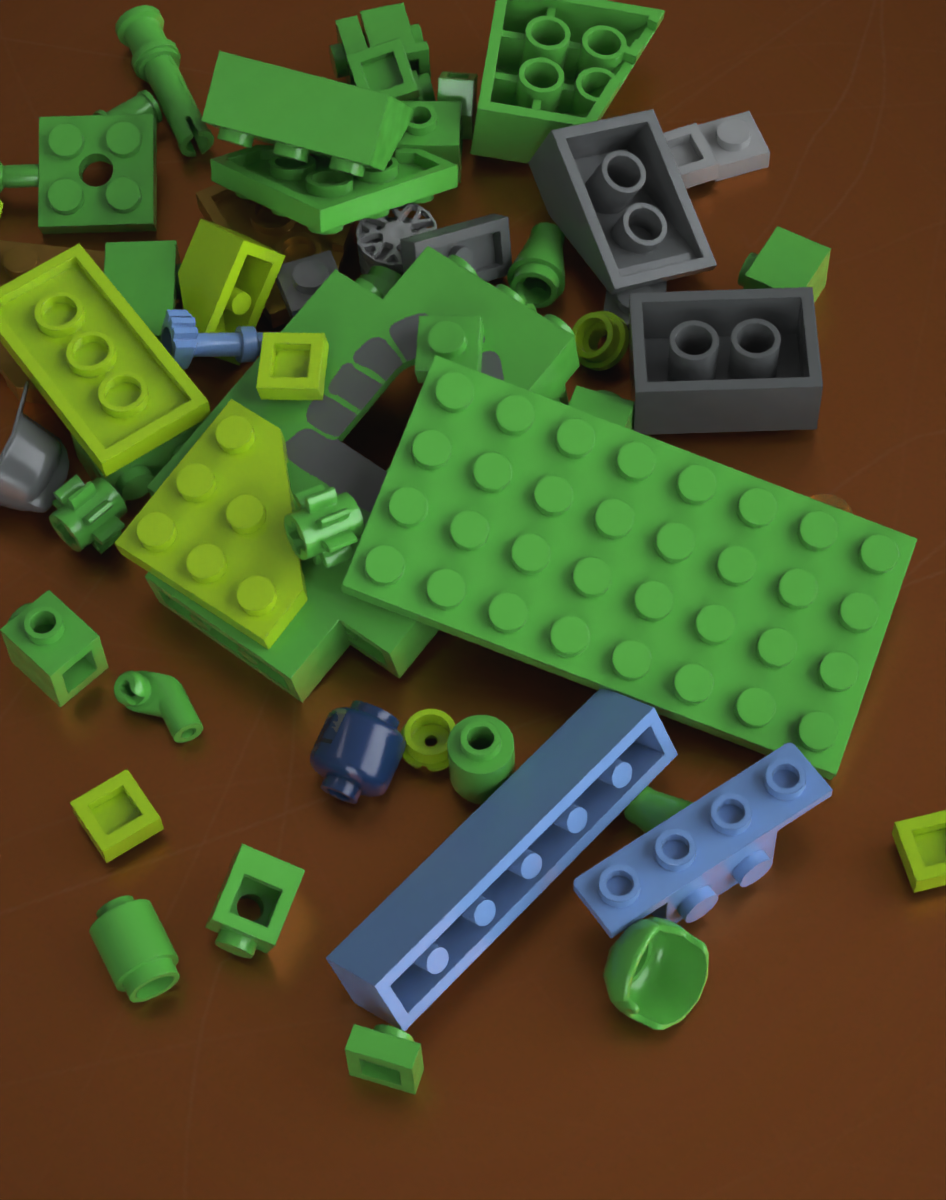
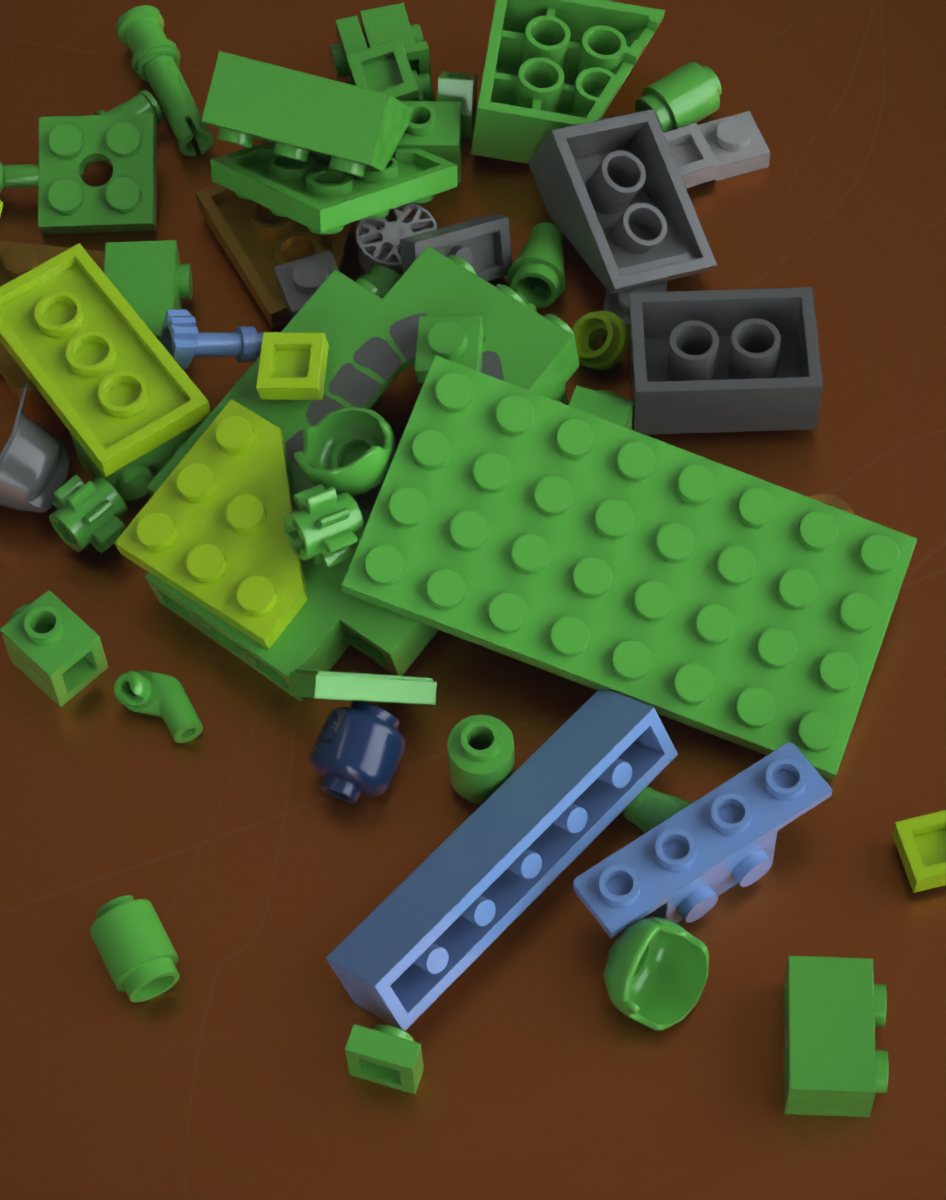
lime plate [70,769,164,863] -> none
lime slope [178,218,286,366] -> none
bright green brick [205,844,305,959] -> none
lime plate [400,709,455,771] -> none
bright green brick [738,226,831,303] -> none
none -> tile [289,669,437,705]
none -> bright green hair [294,405,396,496]
none -> bright green brick [635,61,722,133]
none -> bright green brick [783,955,889,1117]

